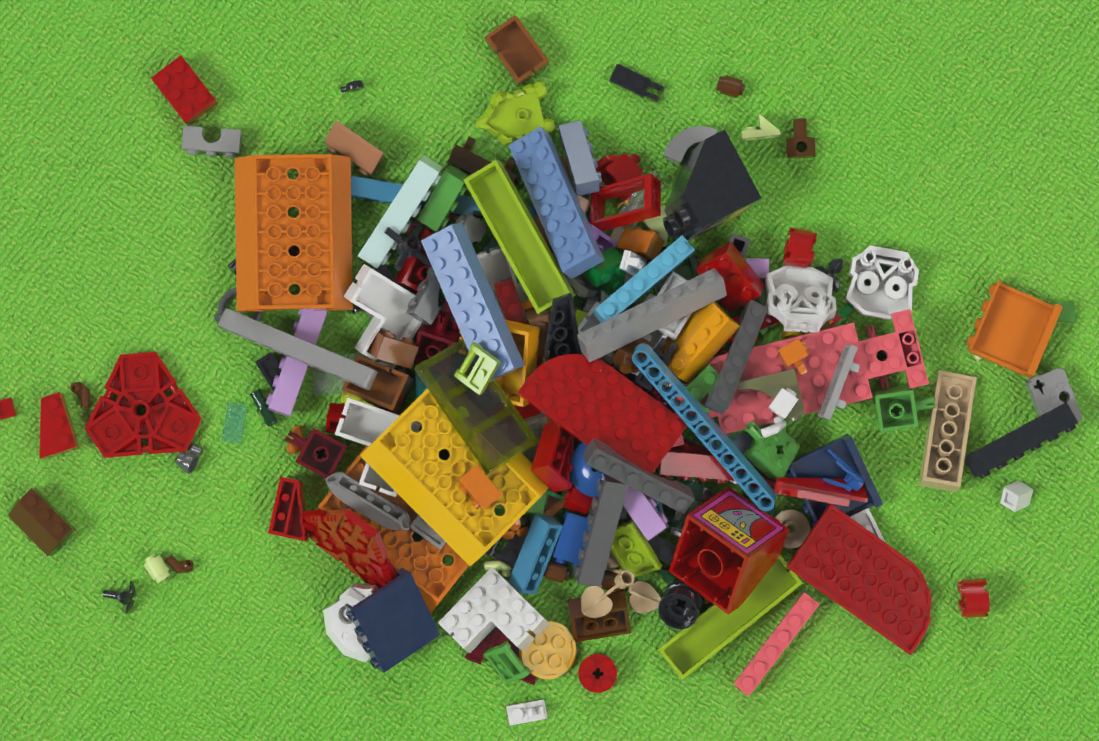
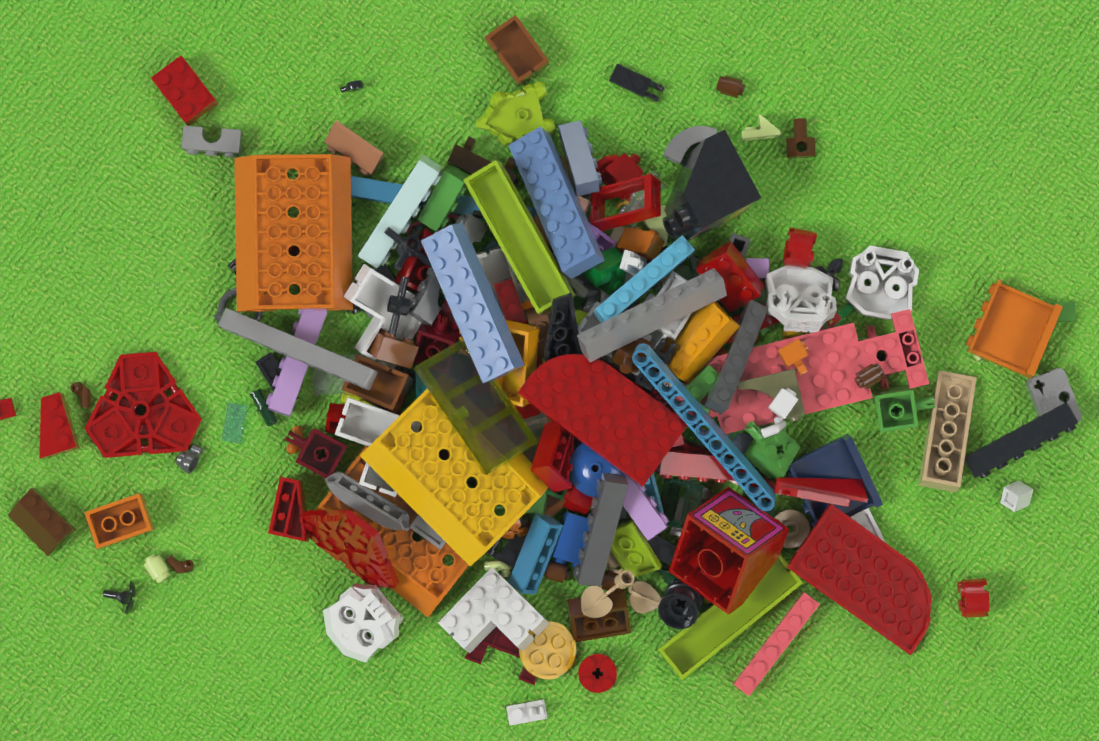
dark blue panel [345,568,440,673] -> none
lime plate [454,342,501,395] -> none
orange piece [457,465,502,511] -> none
bright green plate [483,641,531,684] -> none
dark grey arch [583,438,695,514] -> none
light grey hinge [817,344,860,420] -> none
blue plant [823,449,865,491] -> none
none -> orange brick [84,493,155,549]
none -> black bar [387,276,411,335]
none -> reddish brown brick [854,363,885,390]

